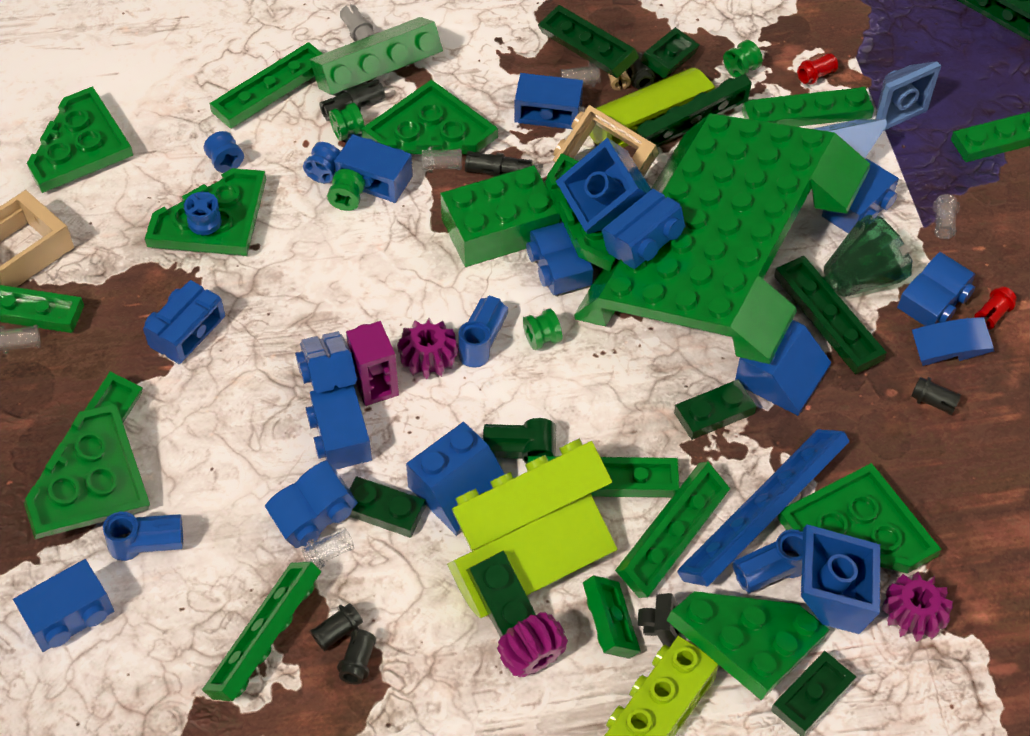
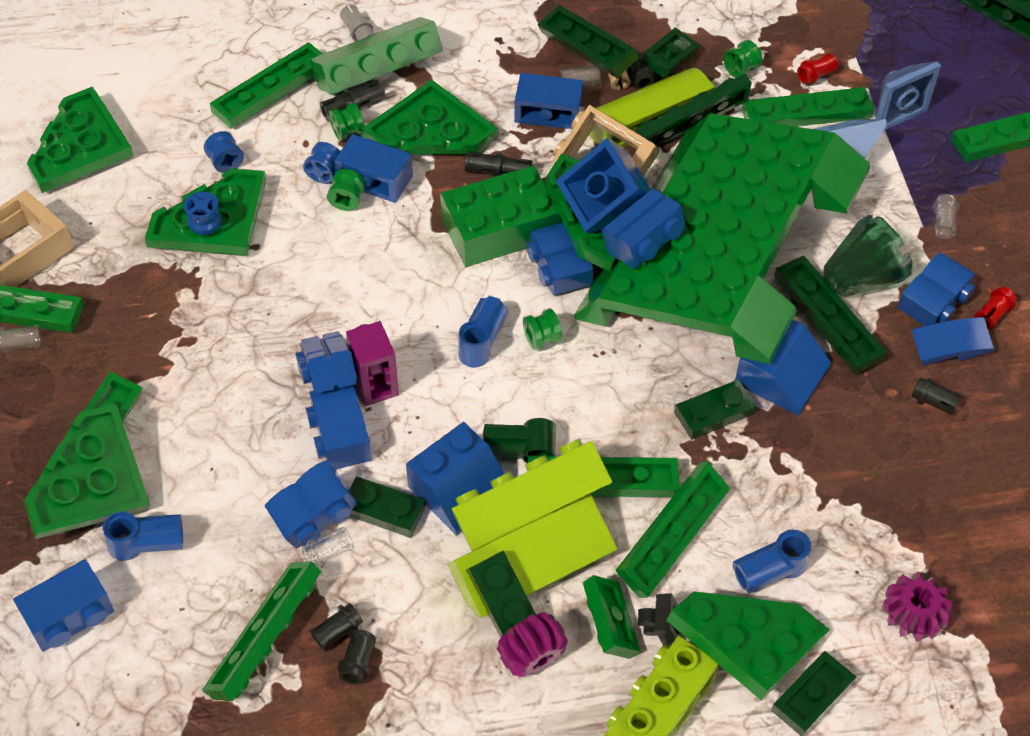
blue brick [143,280,226,364] -> none
magenta gear [397,318,458,379] -> none
clear pin [421,147,462,173] -> none
blue tile [677,429,850,587] -> none
green plate [777,463,942,573] -> none
blue slope [801,524,880,634] -> none
blue brick [821,158,899,237] -> none

